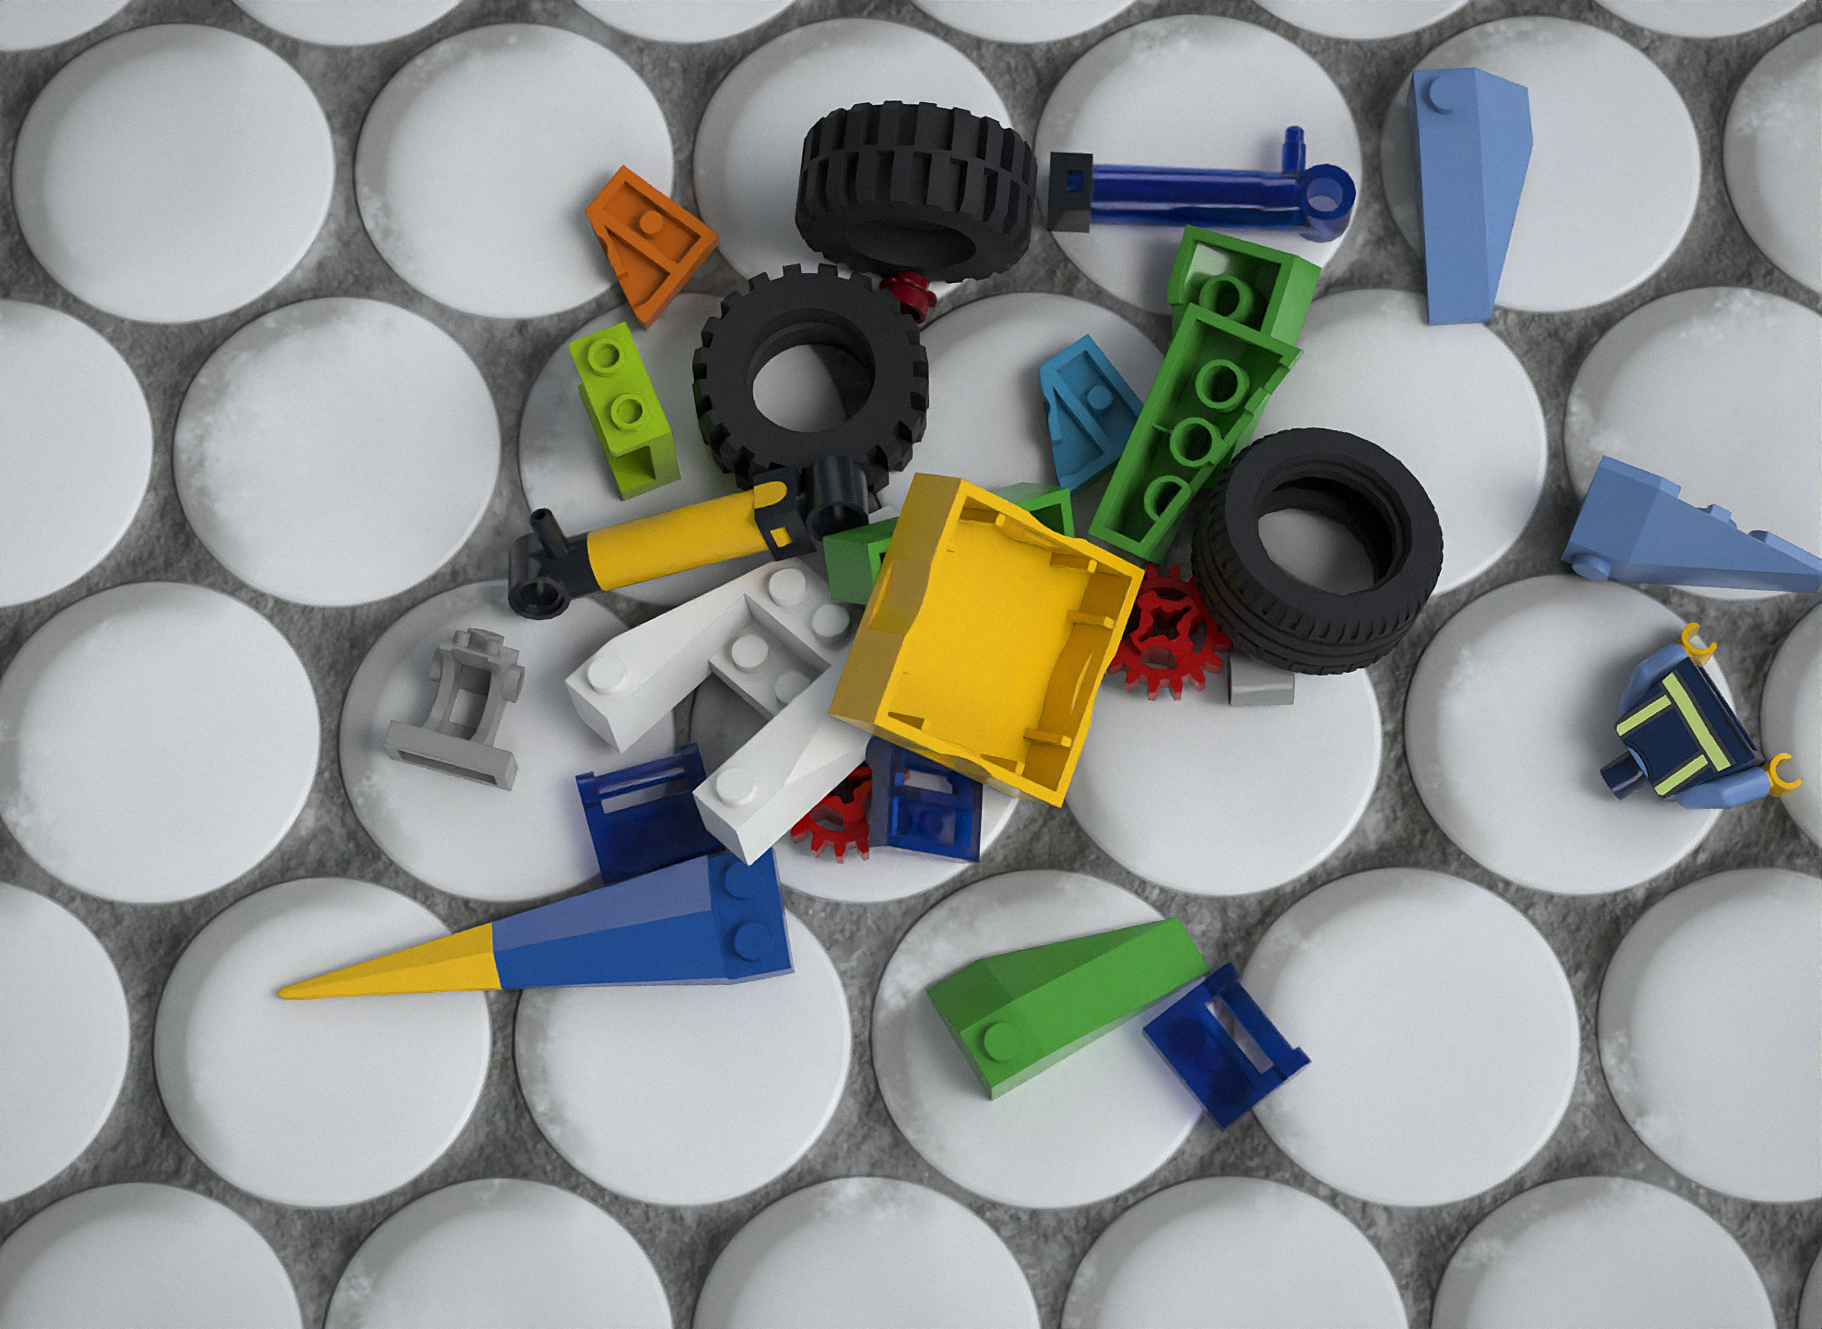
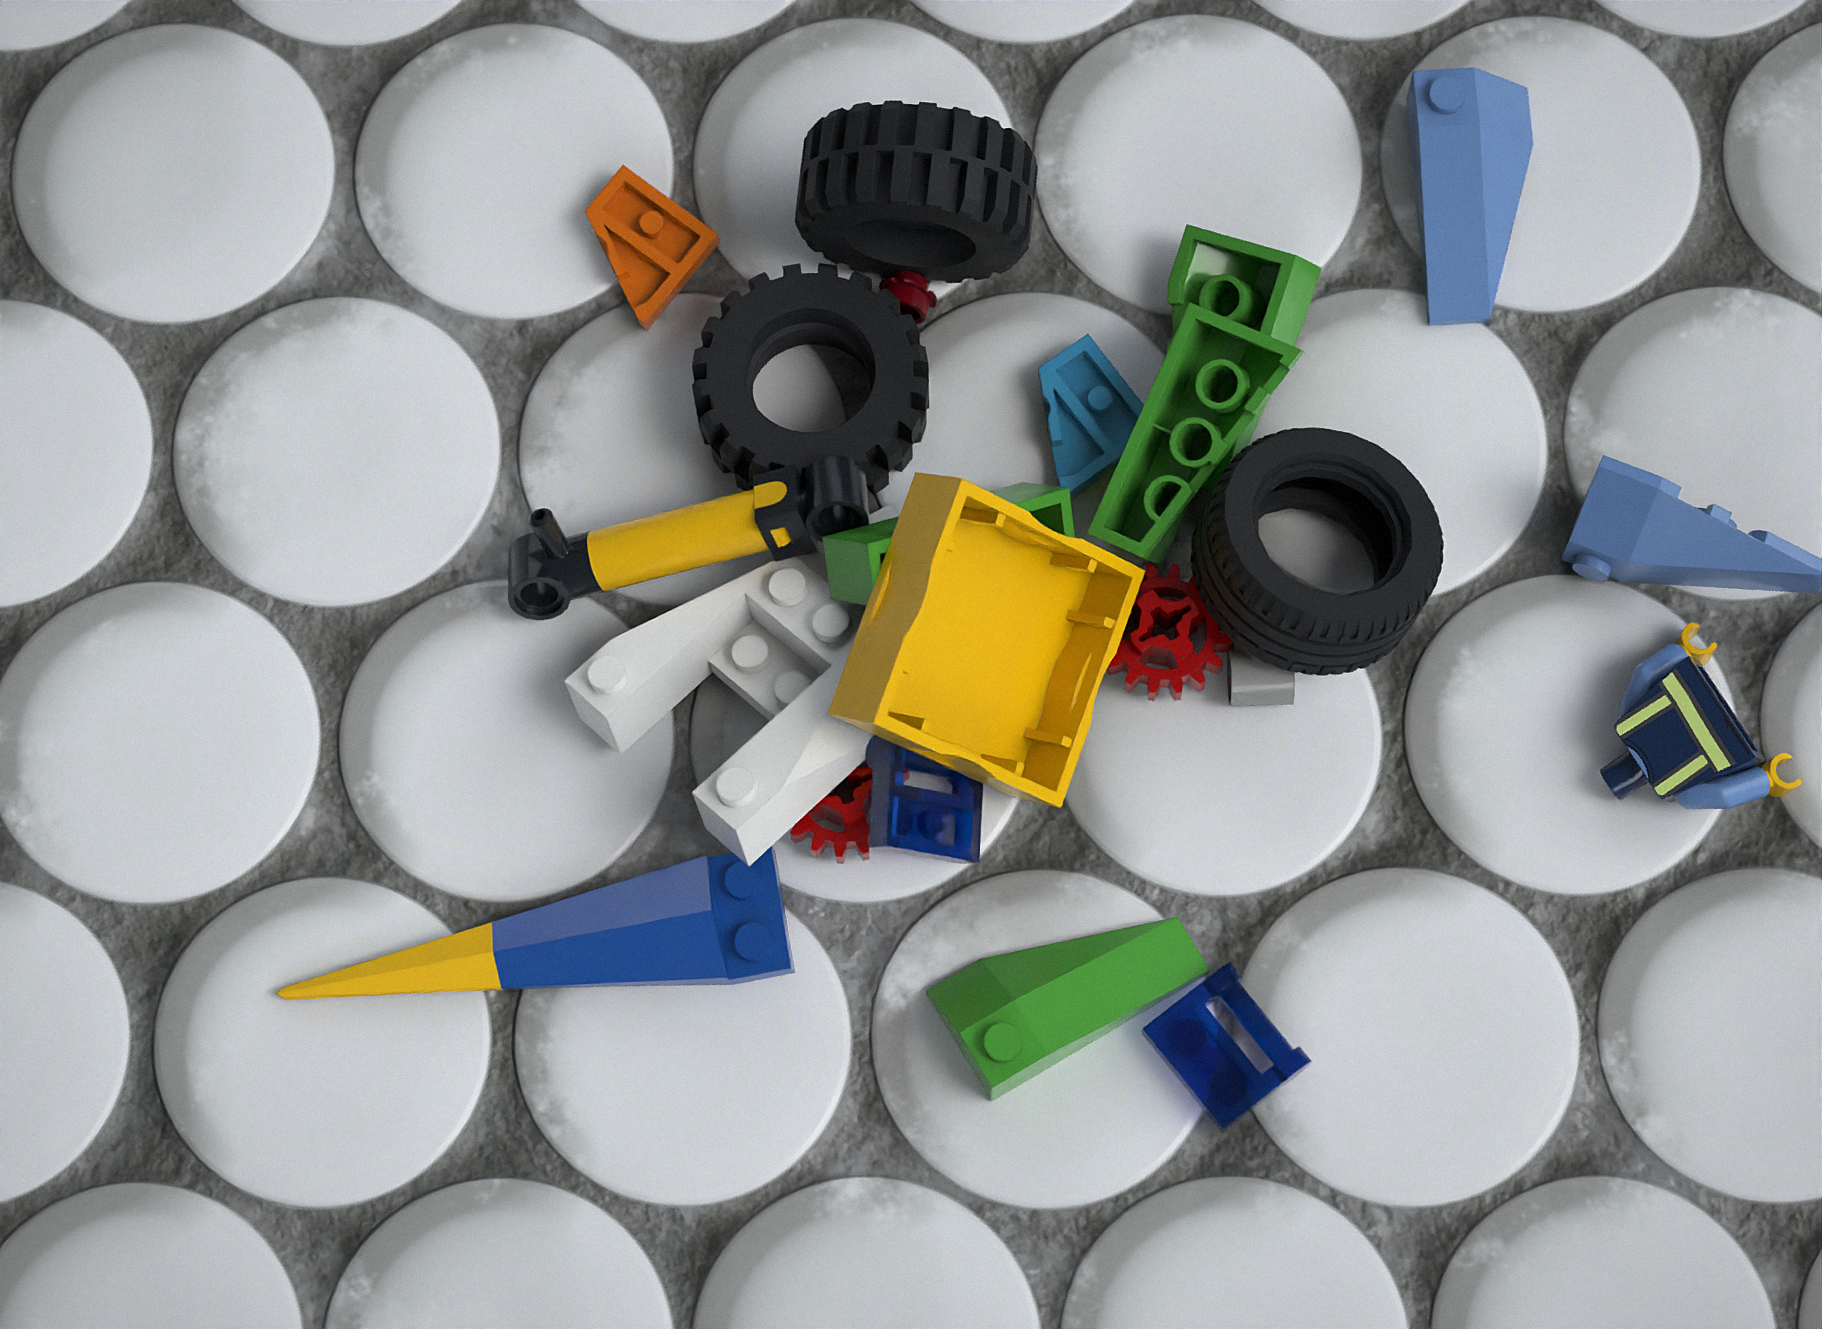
light grey tile [384,628,525,791] -> none
lime panel [568,321,681,501] -> none
clear blue plate [575,742,727,884] -> none
clear blue piece [1047,126,1356,243] -> none

